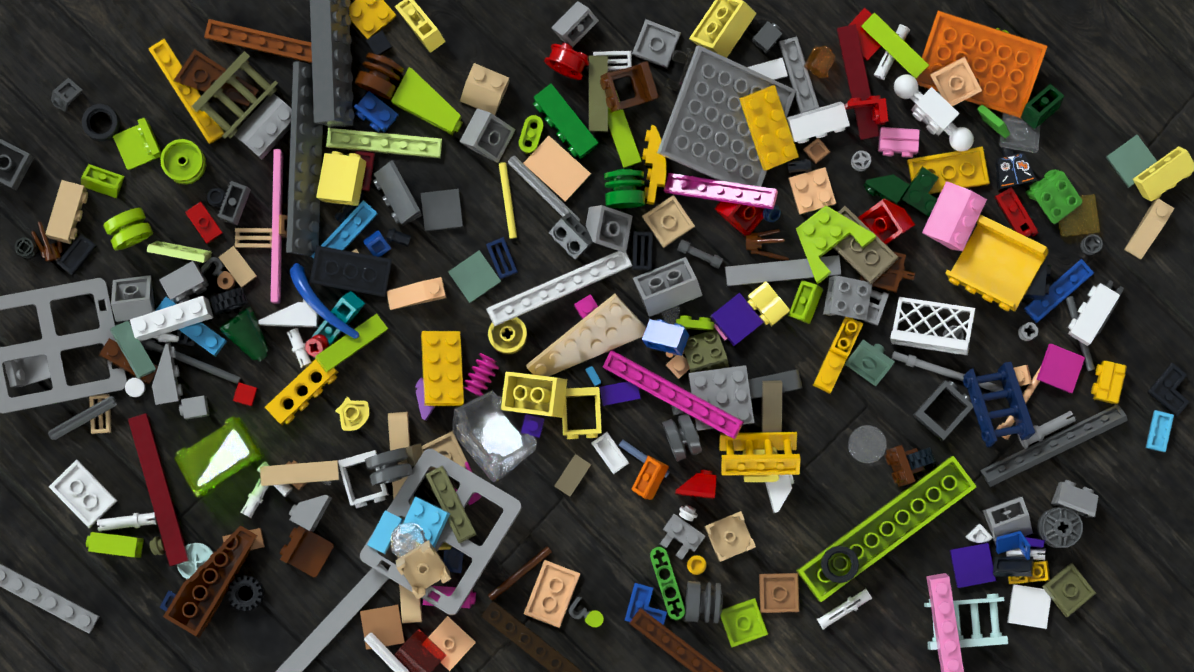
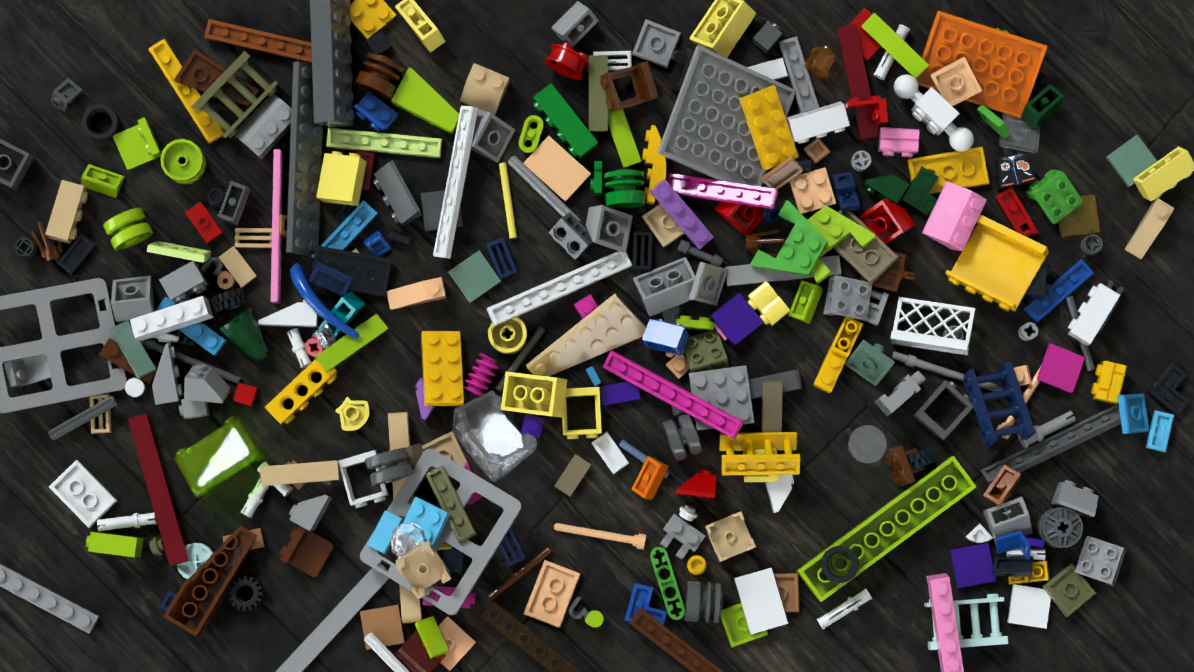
none -> light grey slope [184,364,230,403]
none -> dark blue hinge [308,262,353,296]
none -> clear tile [314,324,336,349]
none -> lime tile [415,616,449,659]
none -> white tile [433,106,478,259]
none -> dark grey bar [495,326,546,392]
none -> dark blue tile [499,528,526,567]
none -> light nougat piece [554,523,646,550]
none -> green plate [590,161,602,196]
none -> medium lavender plate [649,179,713,250]
none -> light grey tile [689,262,728,306]
none -> white tile [734,568,788,634]
none -> bright green wing [750,200,828,276]
none -> medium nougat tile [761,155,804,190]
none -> dark blue slope [833,172,860,213]
none -> light grey hips [875,371,926,416]
none -> dark orange slope [983,464,1021,506]
none -> light grey bracket [1075,536,1126,587]
none -> dark azure tile [1118,393,1149,434]

